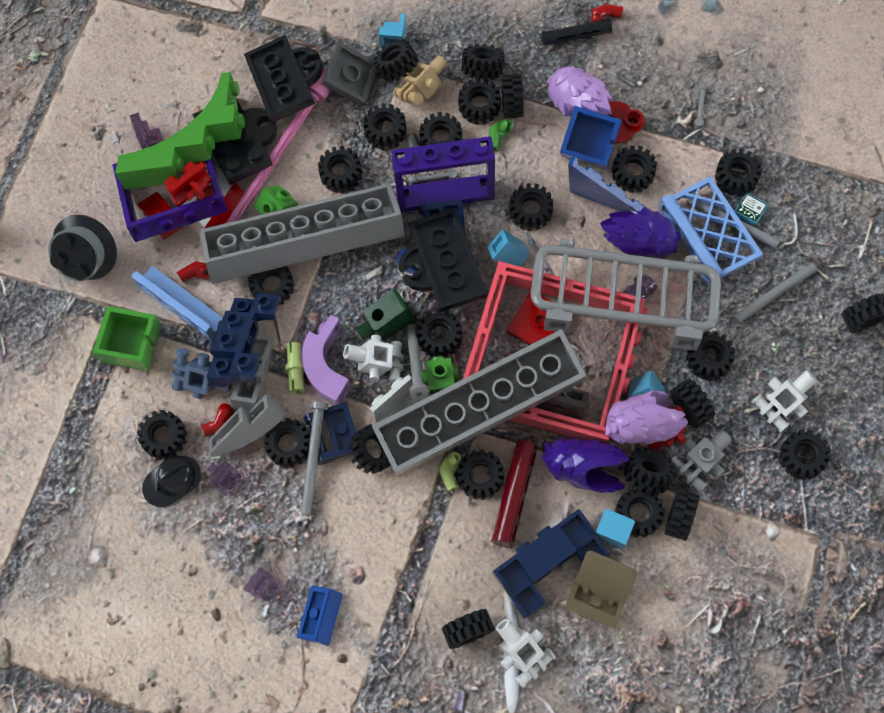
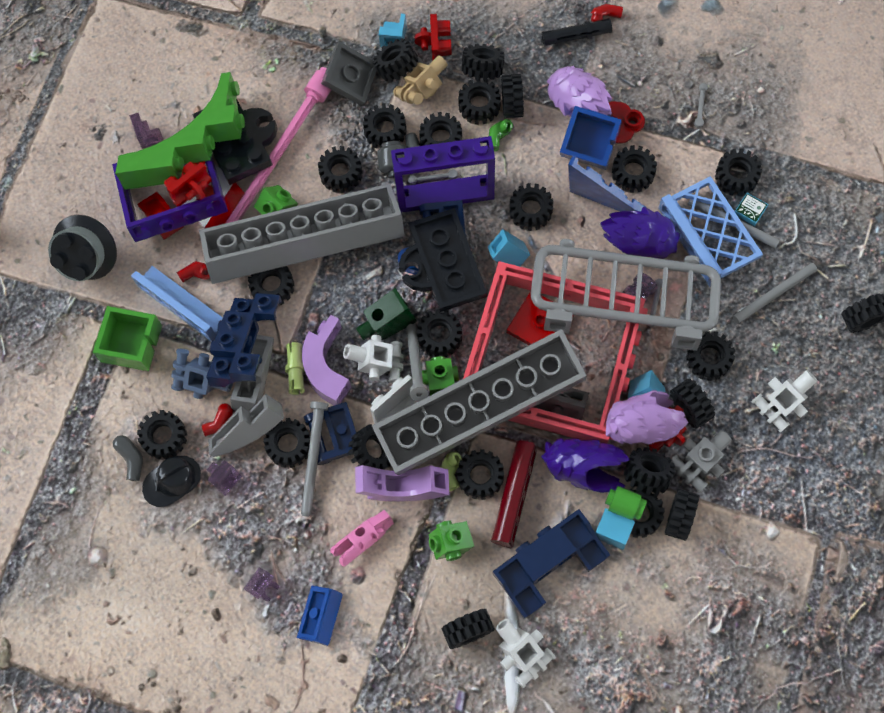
black plate [244,35,324,124] -> none
dark tan bracket [565,551,638,629] -> none
black tyre [779,429,831,480] -> none
none -> dark grey arm [113,435,143,481]
none -> bright pink hinge [330,510,394,567]
none -> lavender arch [355,465,449,502]
none -> dark grey head [377,141,407,178]
none -> red hips [414,14,452,61]
none -> bright green brick [429,521,474,561]
none -> bright green brick [605,486,647,520]
none -> light grey hinge [647,279,663,327]

